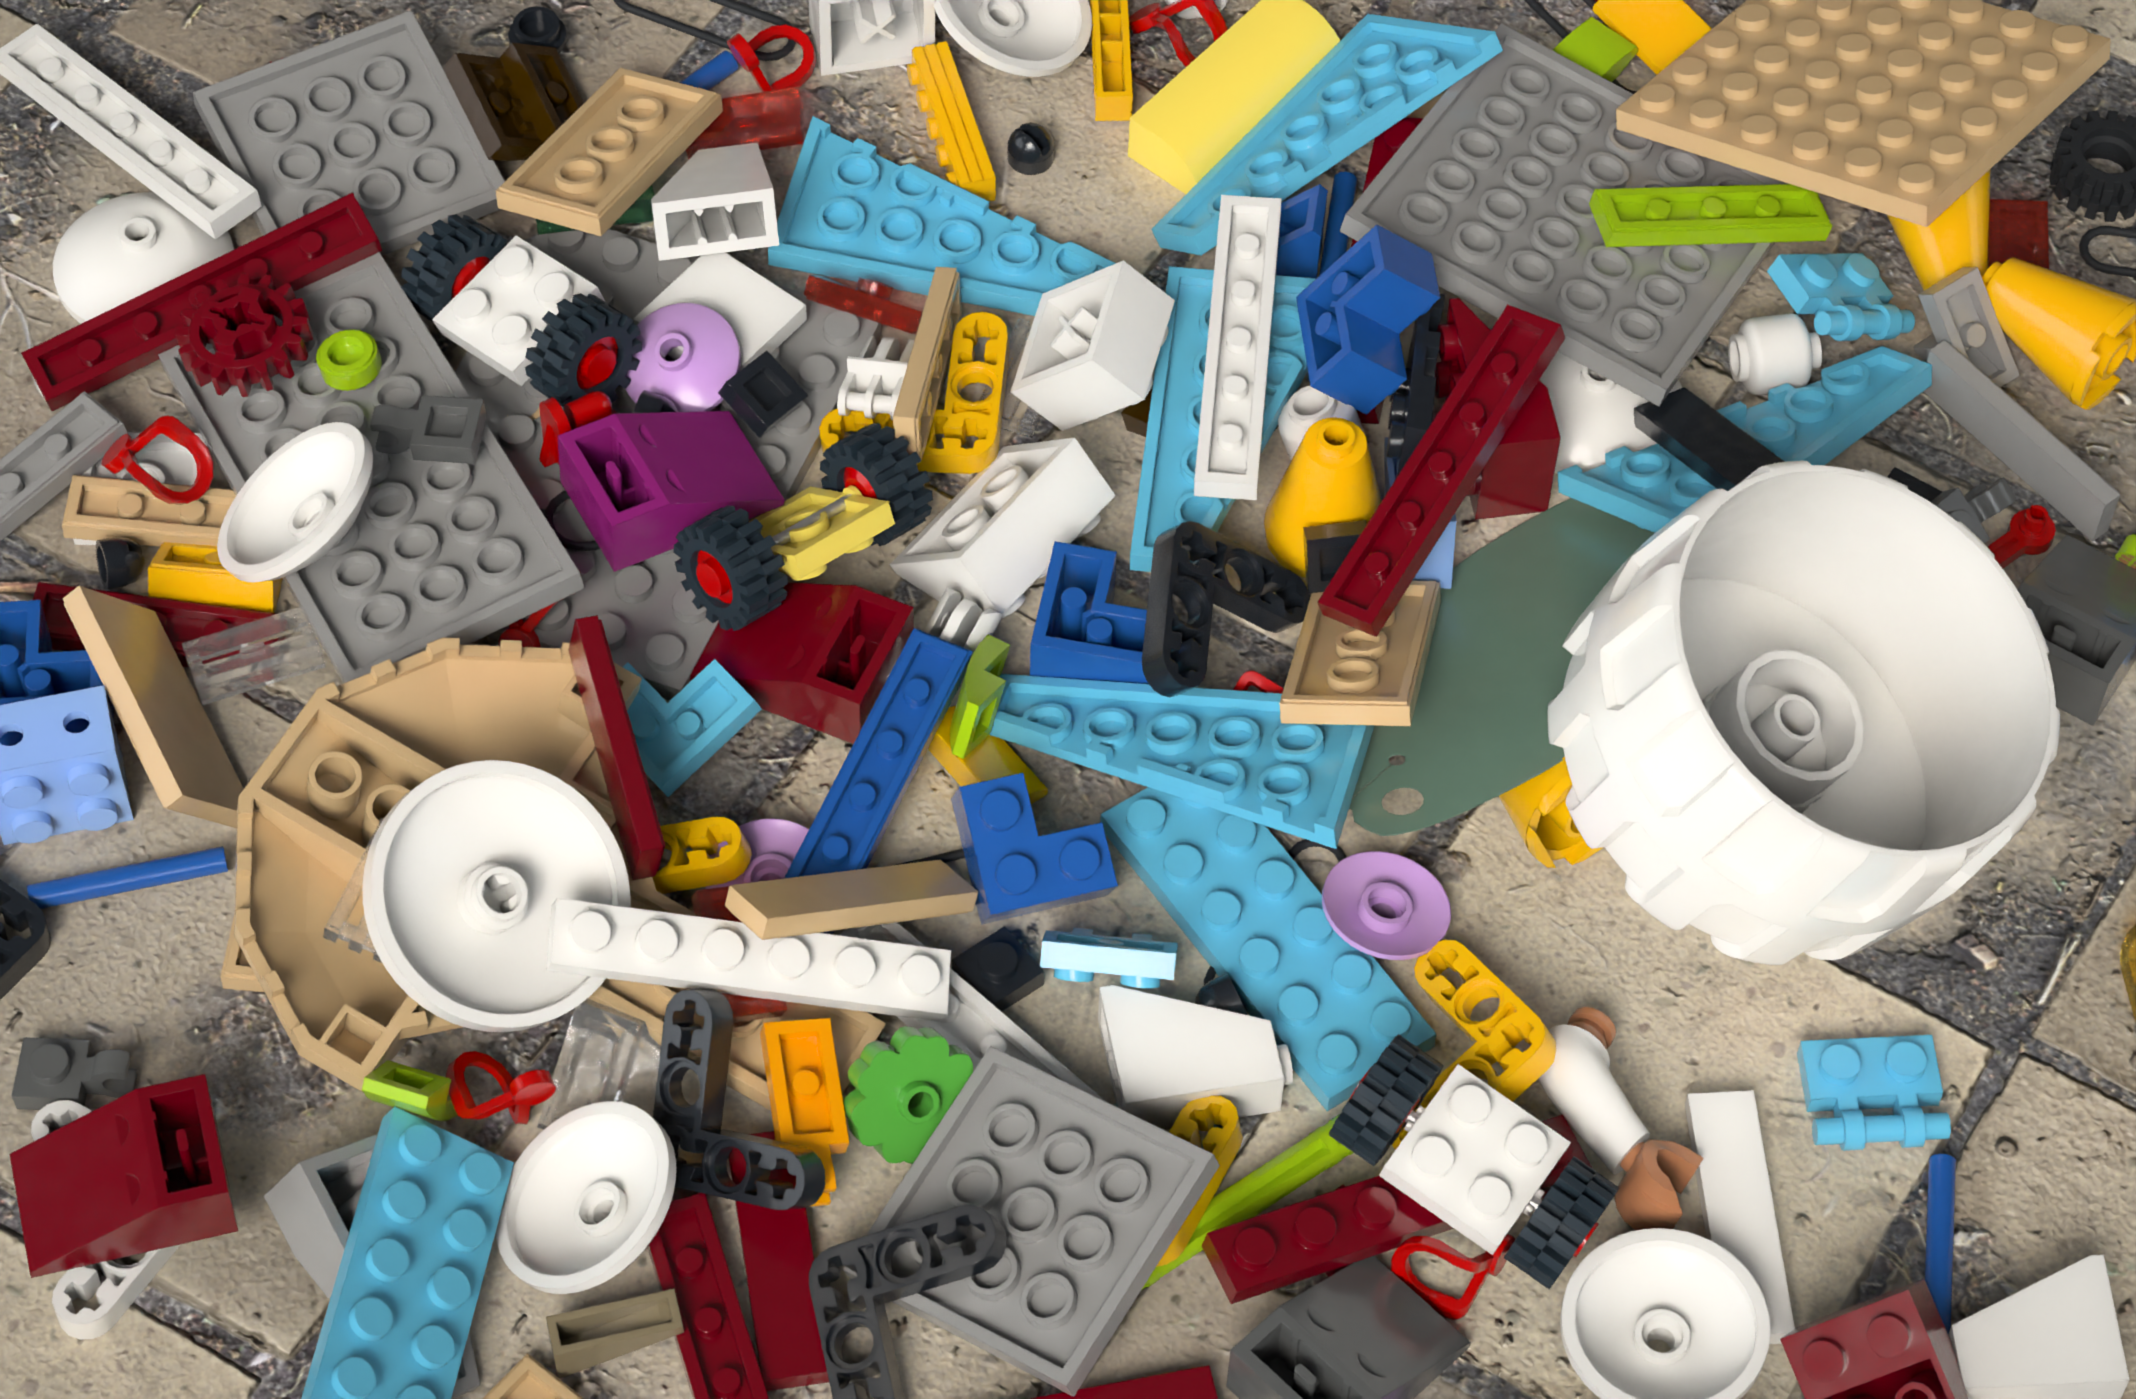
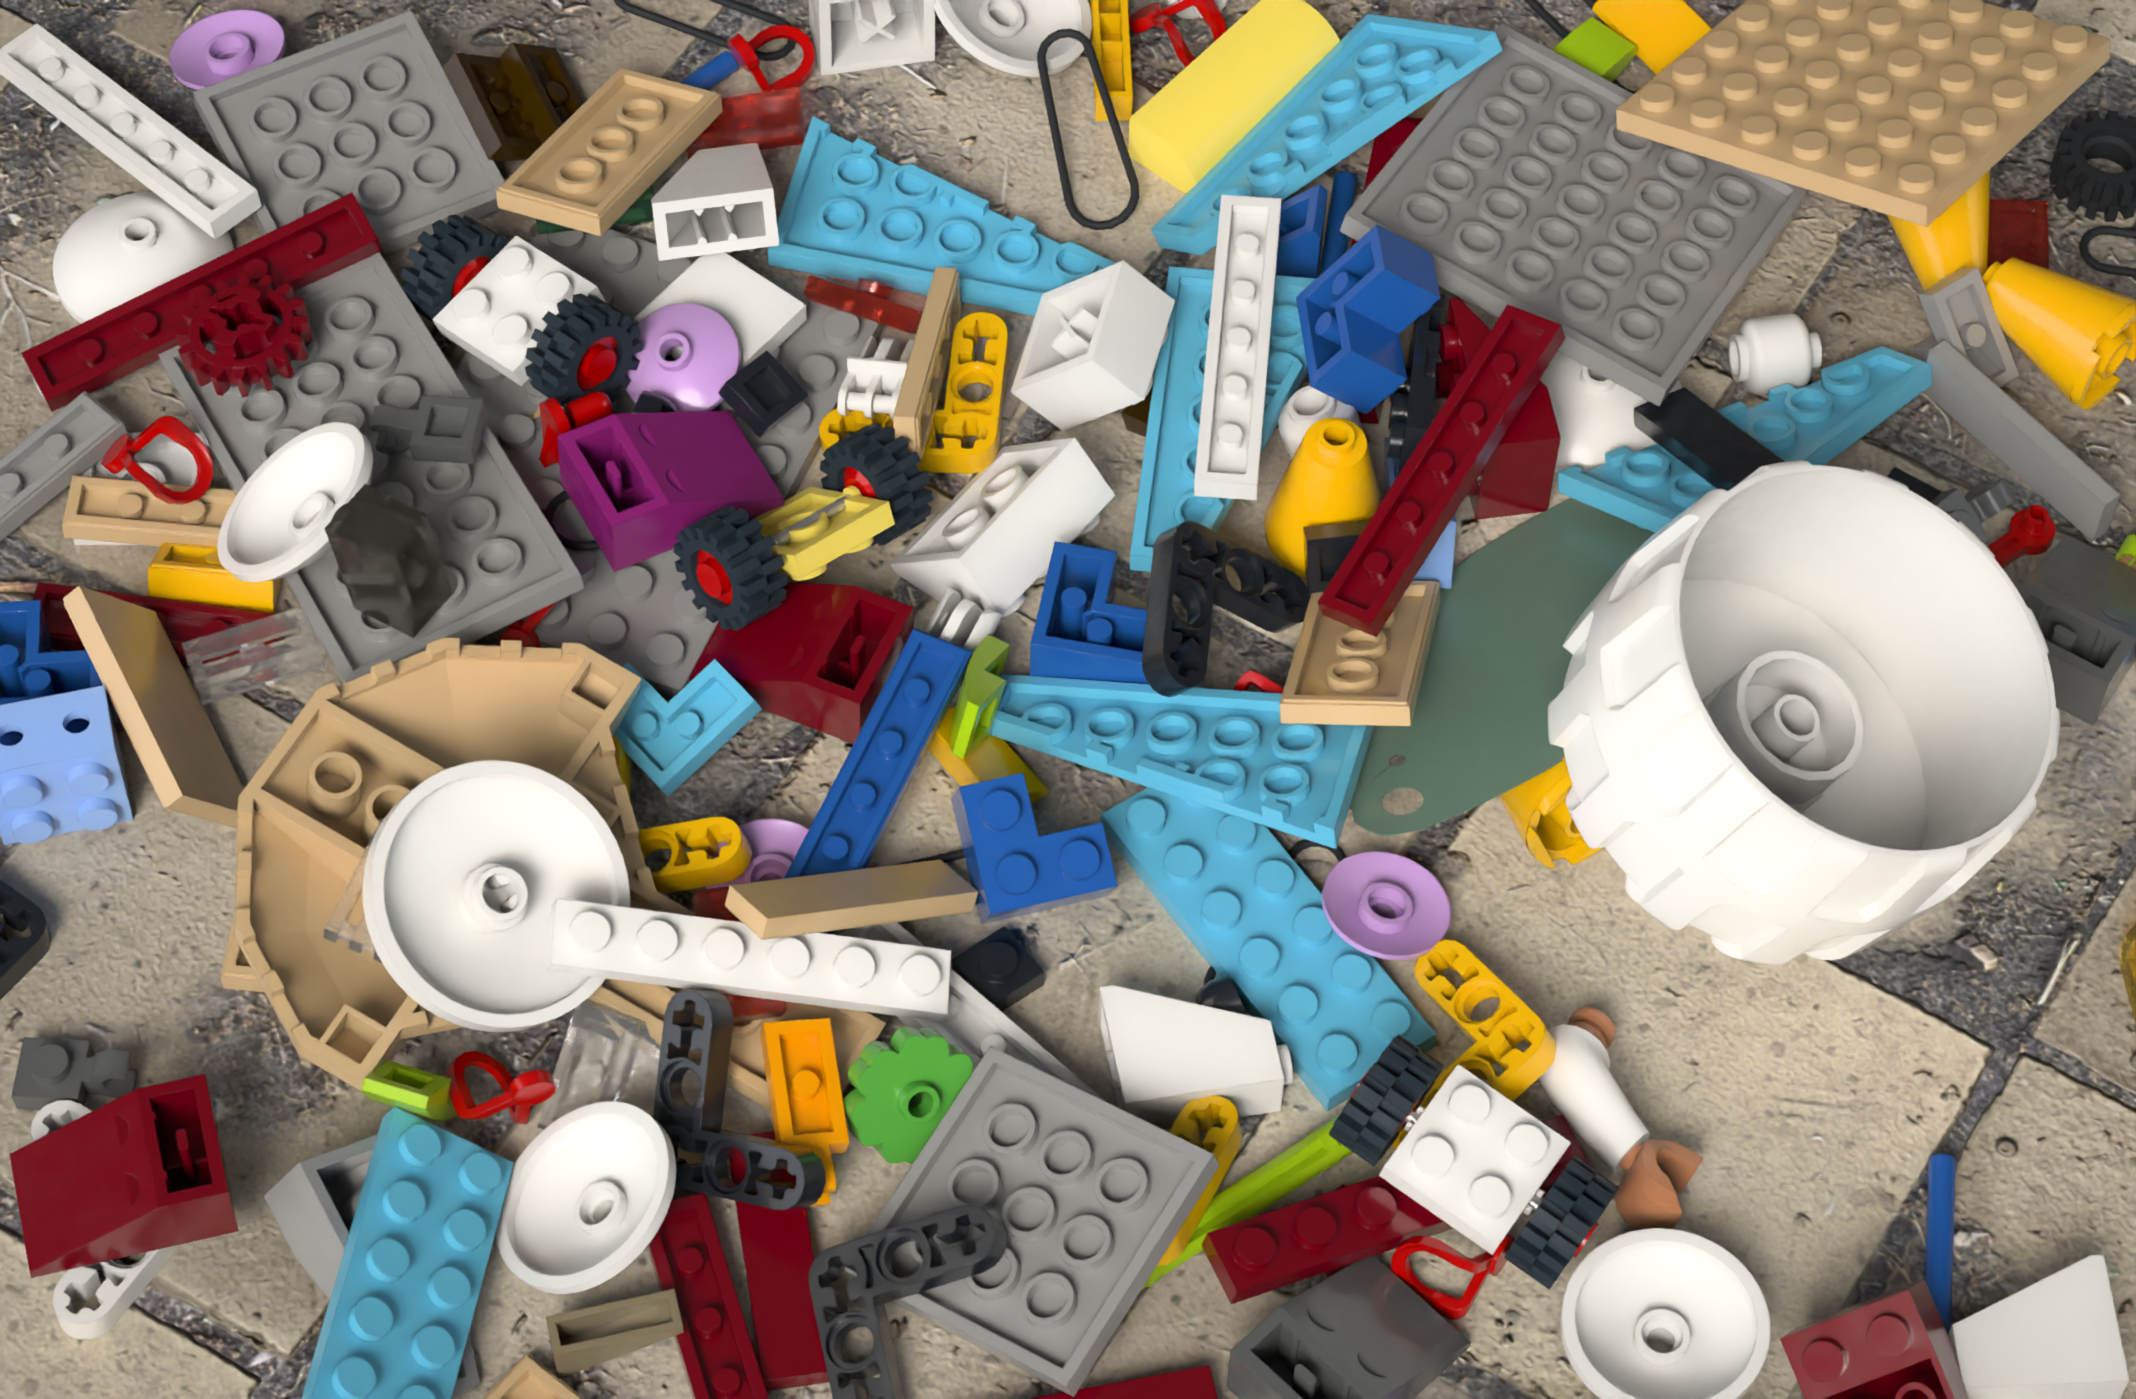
blue bar [27,846,228,909] -> none
black hinge [96,537,146,589] -> none
lime tile [316,329,382,391] -> none
black plate [508,6,567,53] -> none
dark red tile [568,615,665,881] -> none
yellow piece [907,41,996,202] -> none
black hinge [1007,122,1054,175] -> none
plate [1040,927,1178,988] -> none
lime tile [1589,184,1832,247] -> none
white tile [1685,1090,1795,1344] -> none
medium azure plate [1767,253,1915,341] -> none
medium azure plate [1797,1035,1951,1151] -> none
none -> lavender dish [169,10,286,90]
none -> clear smoke brick [325,484,453,638]
none -> black piece [1037,28,1139,230]

